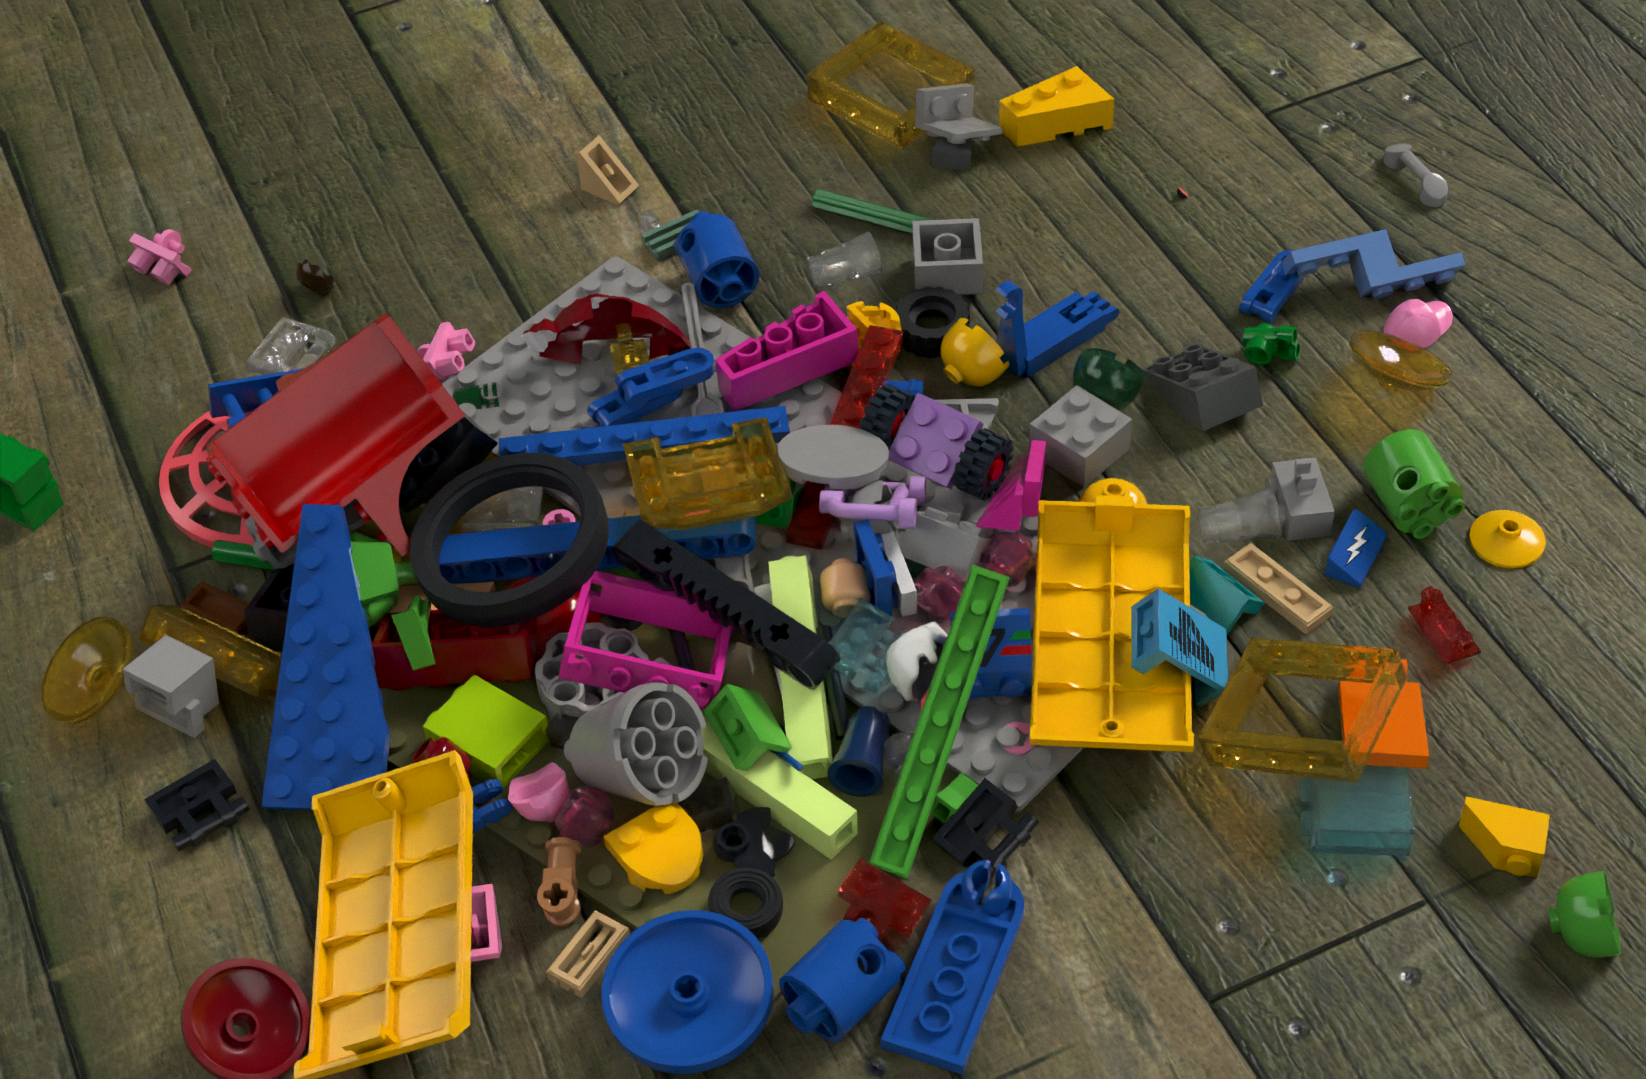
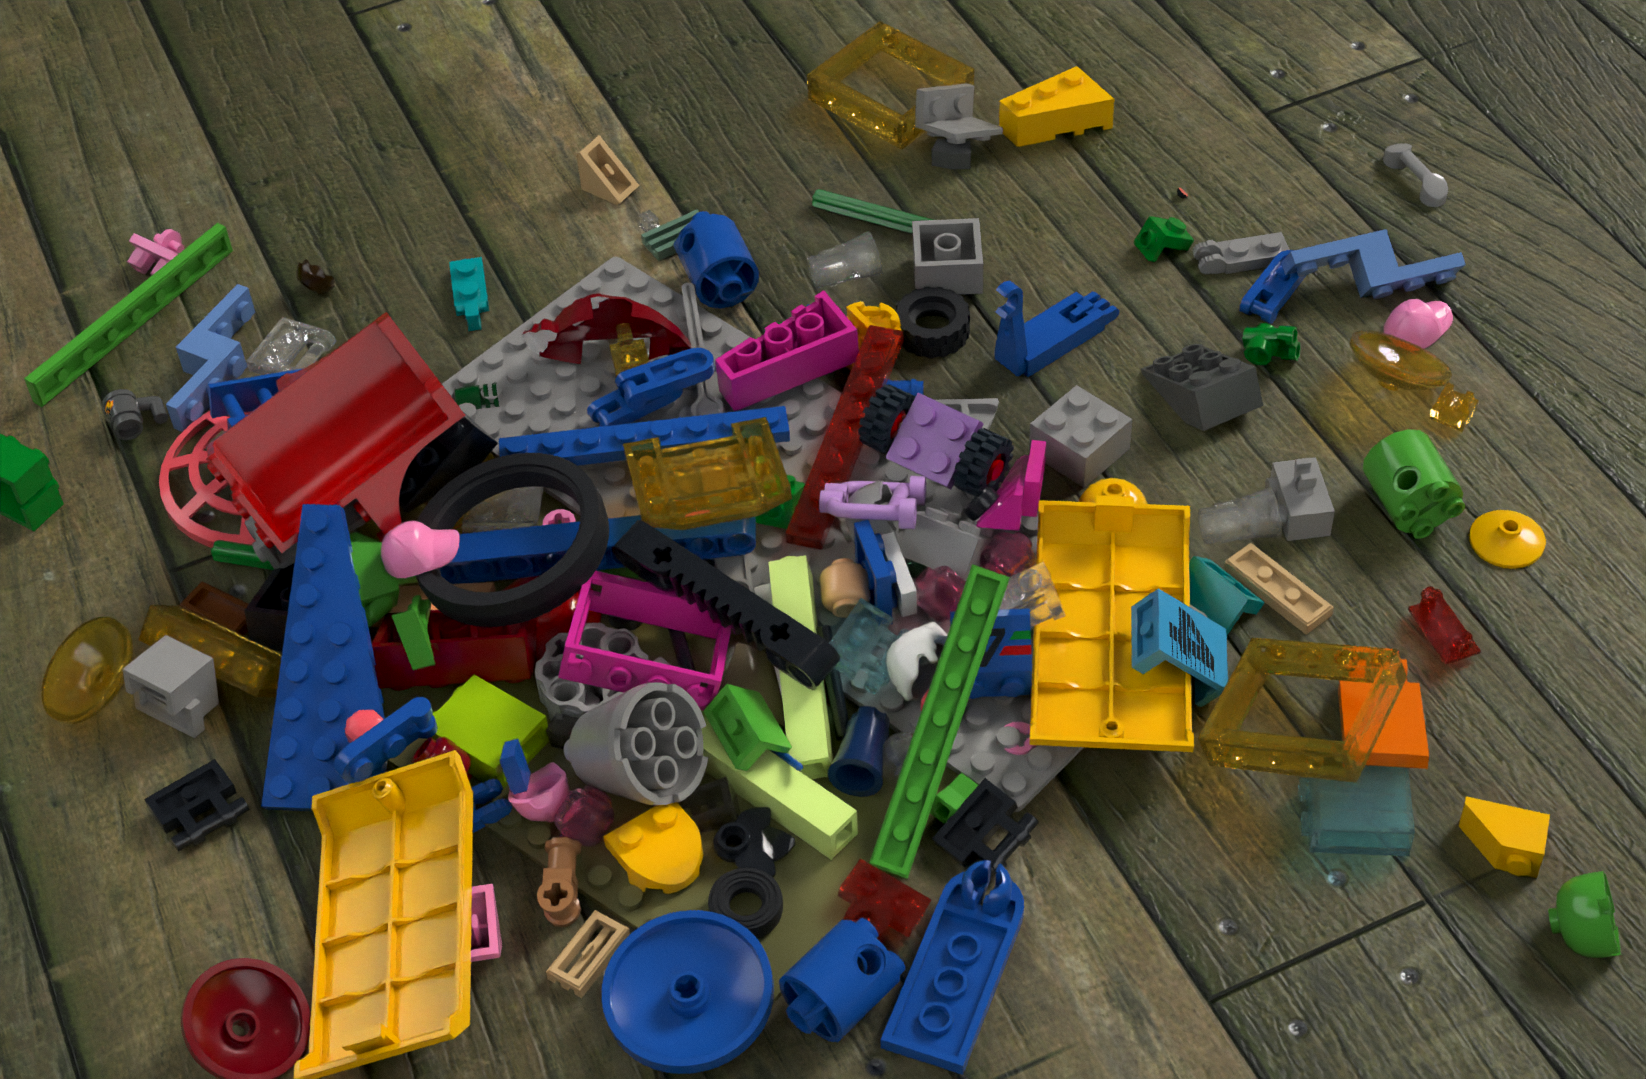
bright pink hips [417,322,475,384] -> none
light grey tile [777,425,889,490] -> none
yellow cylinder [940,318,1010,387] -> none
clear green cylinder [1072,348,1145,411] -> none
blue slope [1325,509,1387,588] -> none
none -> bright green tile [24,223,233,407]
none -> dark grey piece [102,389,168,440]
none -> medium blue bracket [166,284,255,432]
none -> blue plate [333,697,437,783]
none -> coral tile [345,710,384,743]
none -> bright pink piece [380,521,460,578]
none -> teal hinge [449,257,490,331]
none -> blue tile [500,739,531,795]
none -> black tile [964,486,999,521]
none -> clear plate [999,562,1066,627]
none -> green bracket [1134,216,1194,262]
none -> light grey hinge [1192,232,1290,275]
none -> clear yellow tile [1429,383,1479,432]

